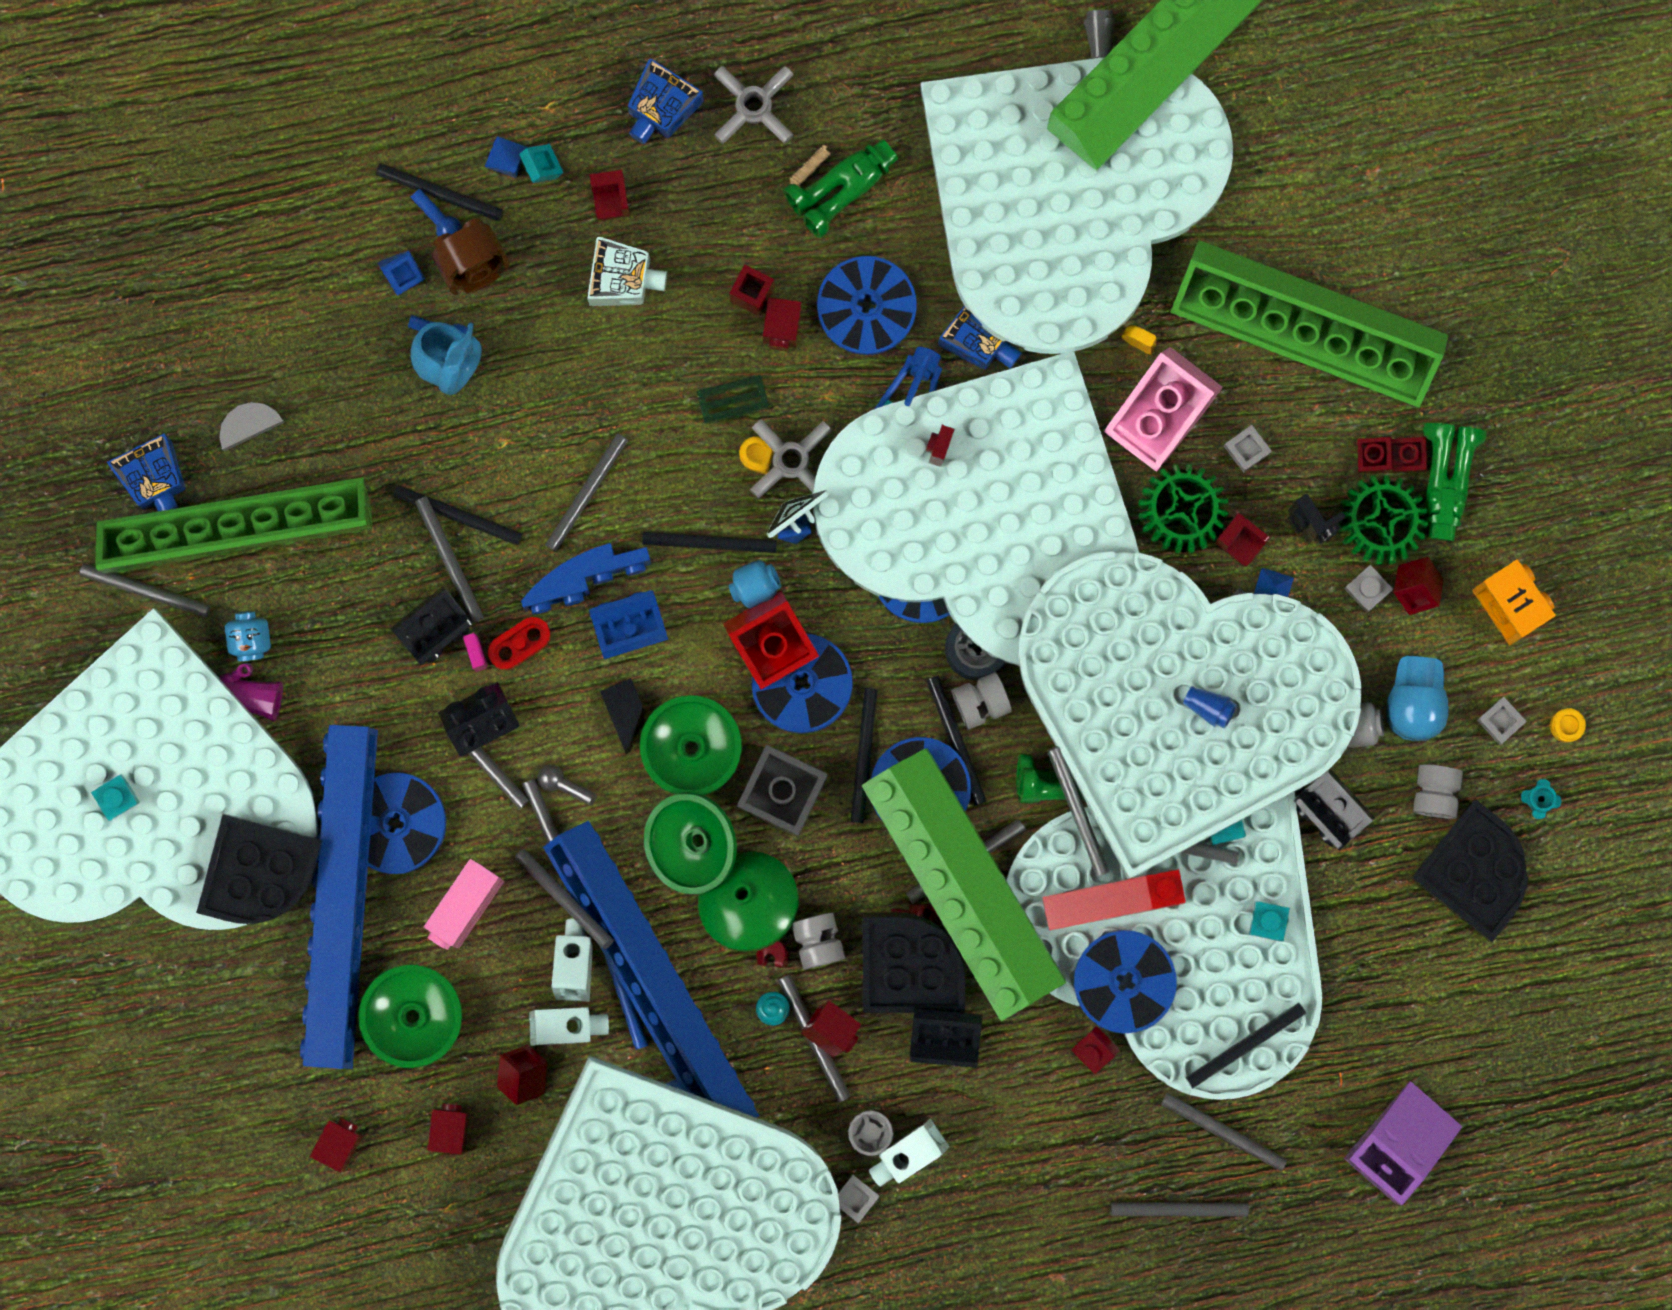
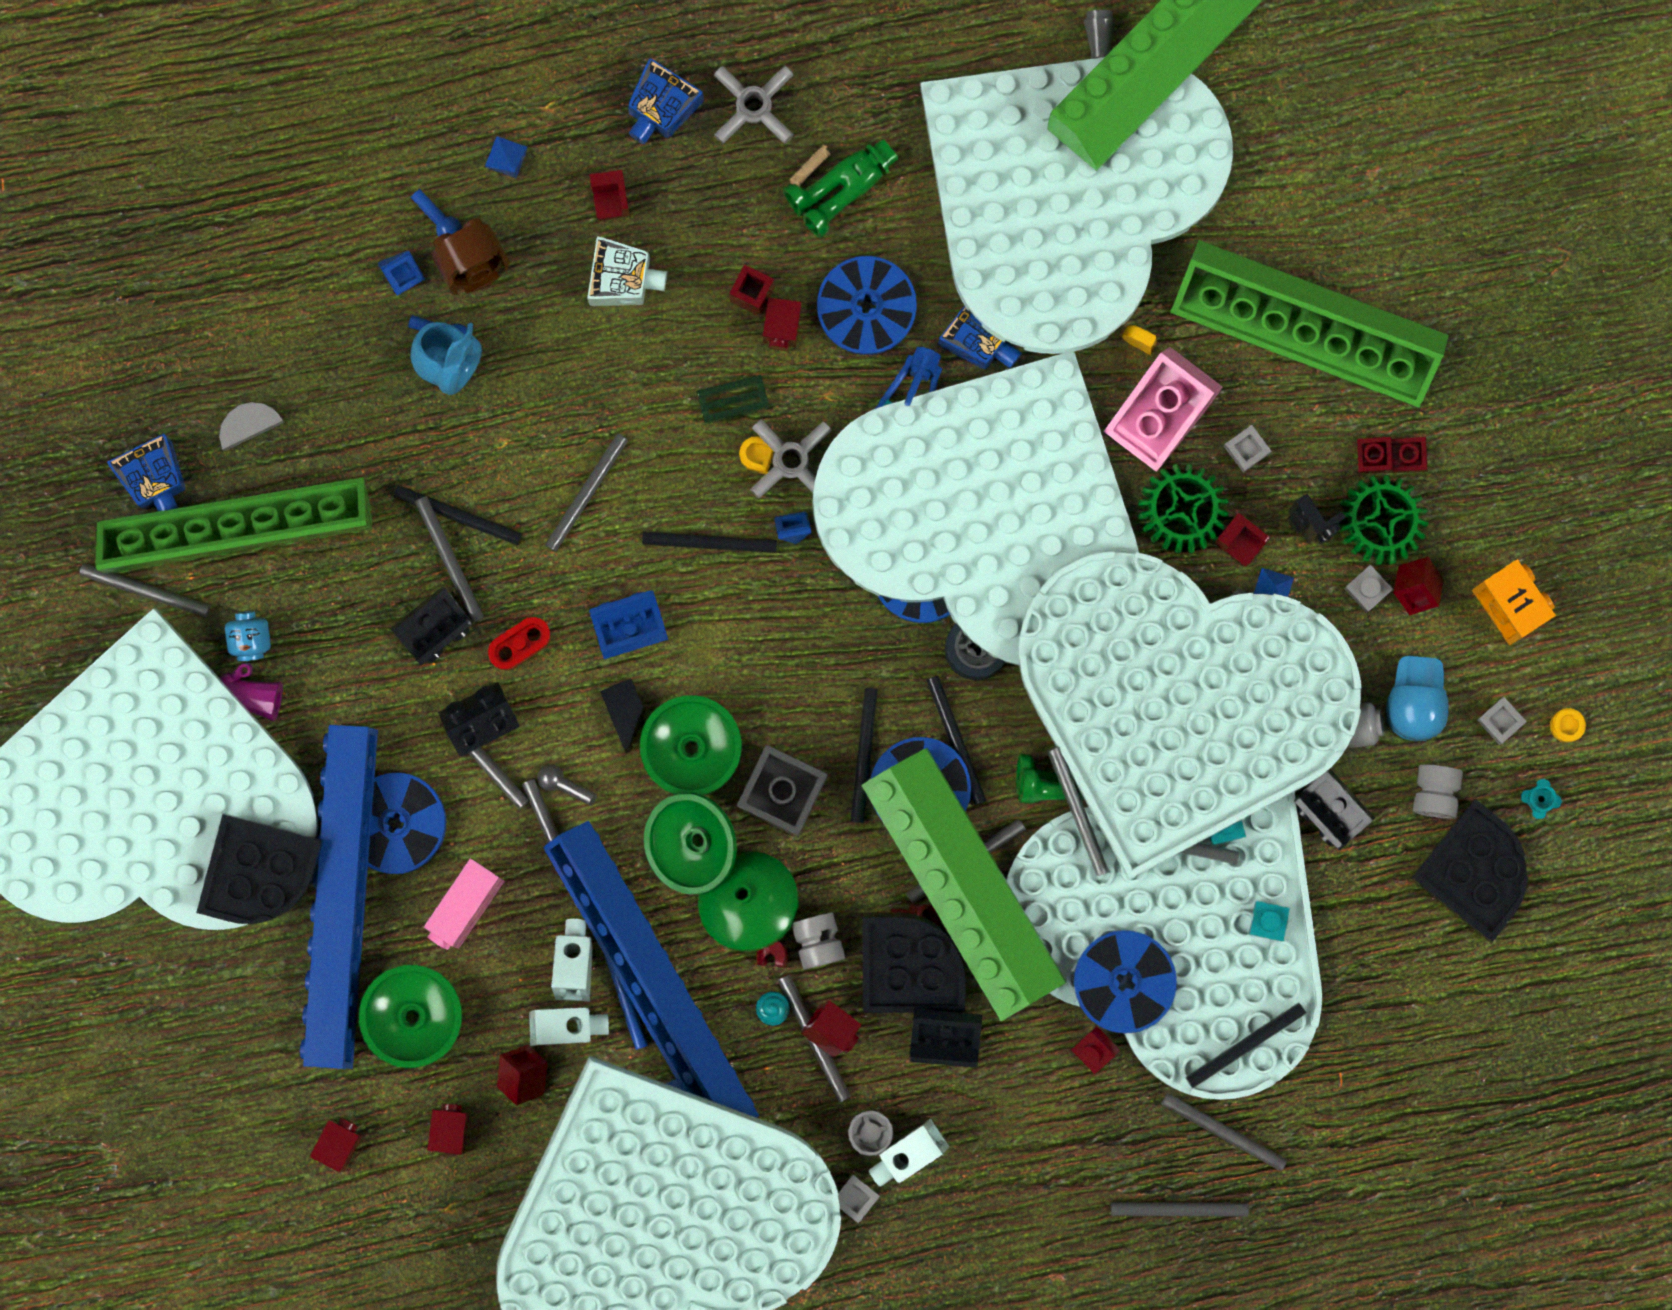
teal plate [91,774,140,821] -> none
black bar [376,163,504,222] -> none
dark pink tile [463,633,488,672] -> none
dark grey bar [515,849,613,949] -> none
teal plate [519,144,564,183] -> none
blue slope [521,543,652,615] -> none
red slope [723,590,819,690] -> none
dark azure head [729,560,781,609] -> none
blue piece [752,634,853,734] -> none
light aqua piece [766,490,829,538] -> none
dark red plate [925,425,955,467] -> none
light grey wheel [951,672,1012,730] -> none
slope [1042,869,1186,931] -> none
blue cone [1183,686,1237,729] -> none
medium lavender slope [1343,1081,1463,1205] -> none
green piece [1423,423,1487,542] -> none

